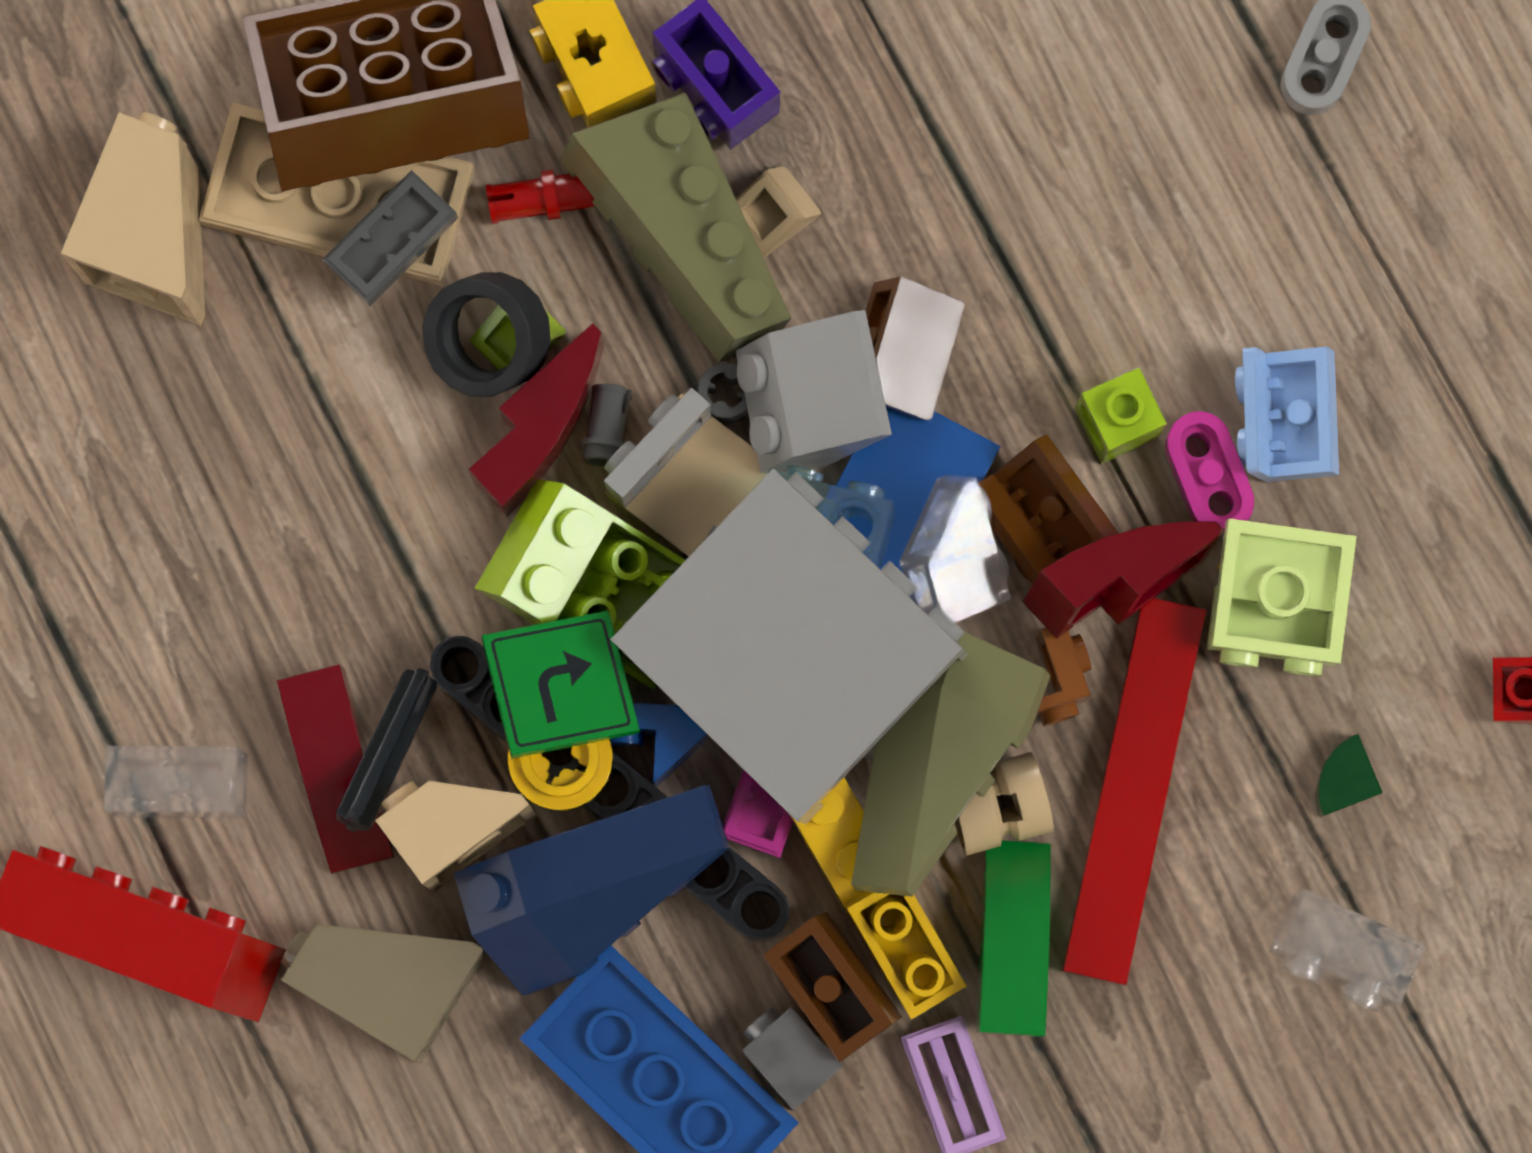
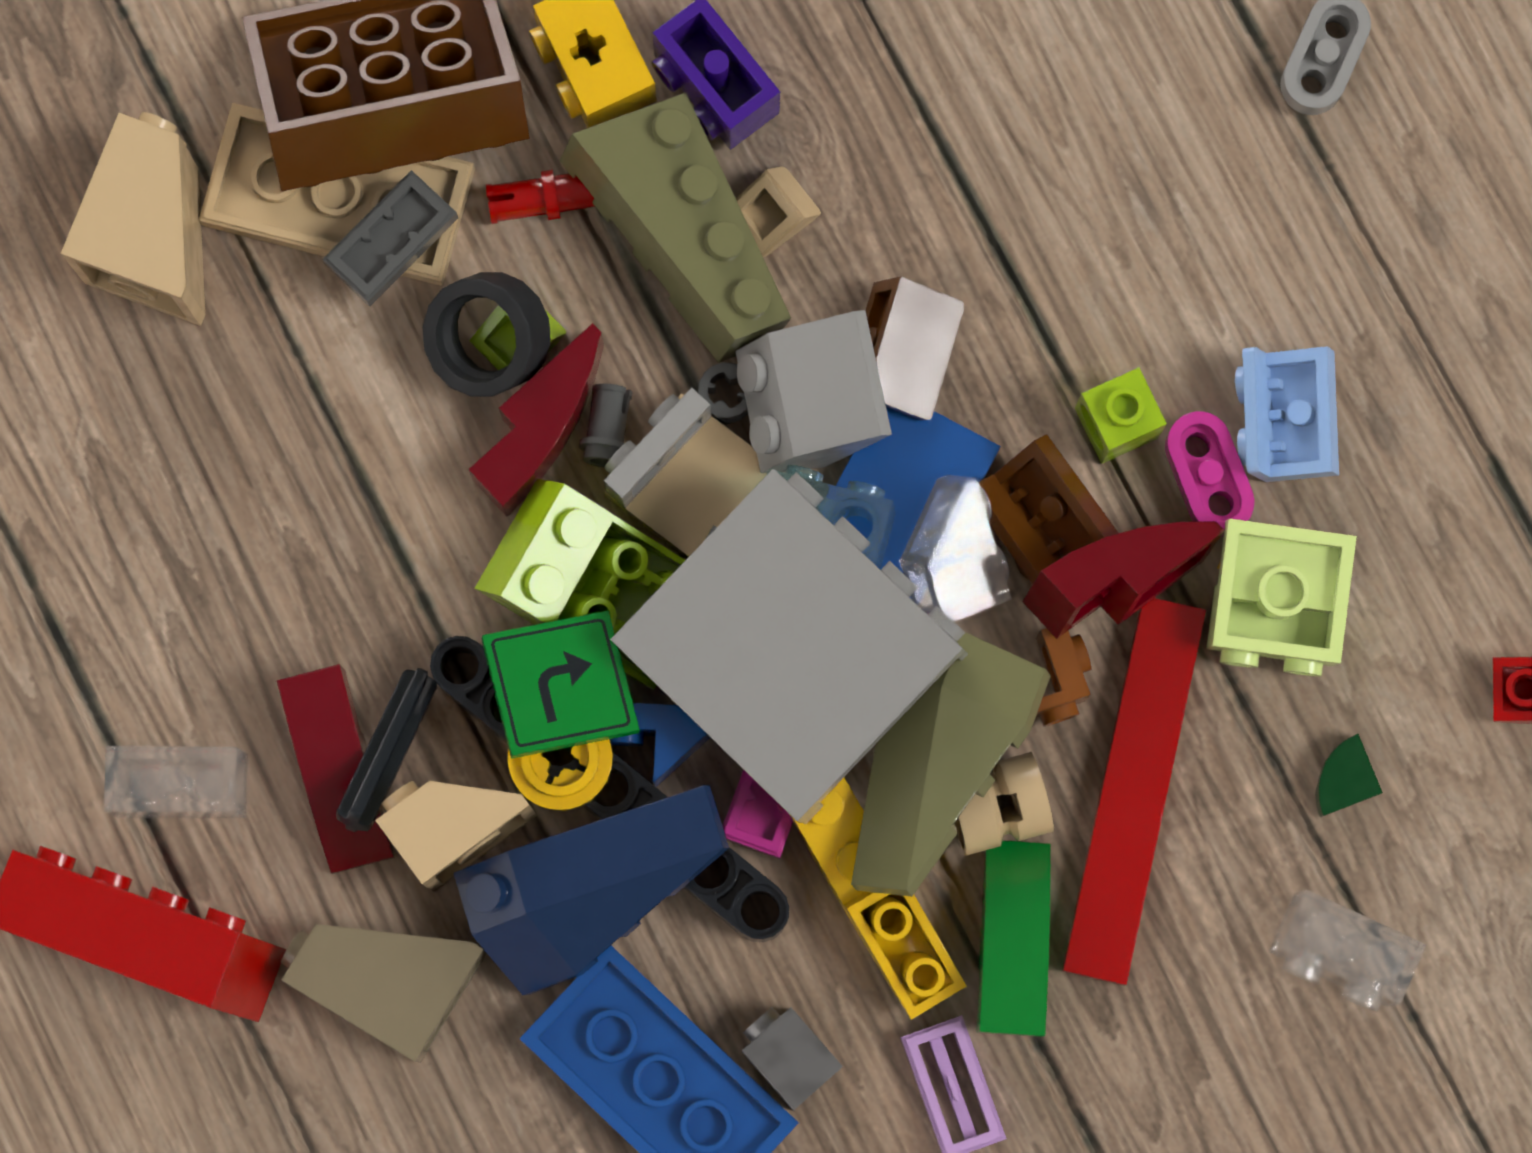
reddish brown brick [762,912,903,1062] -> none

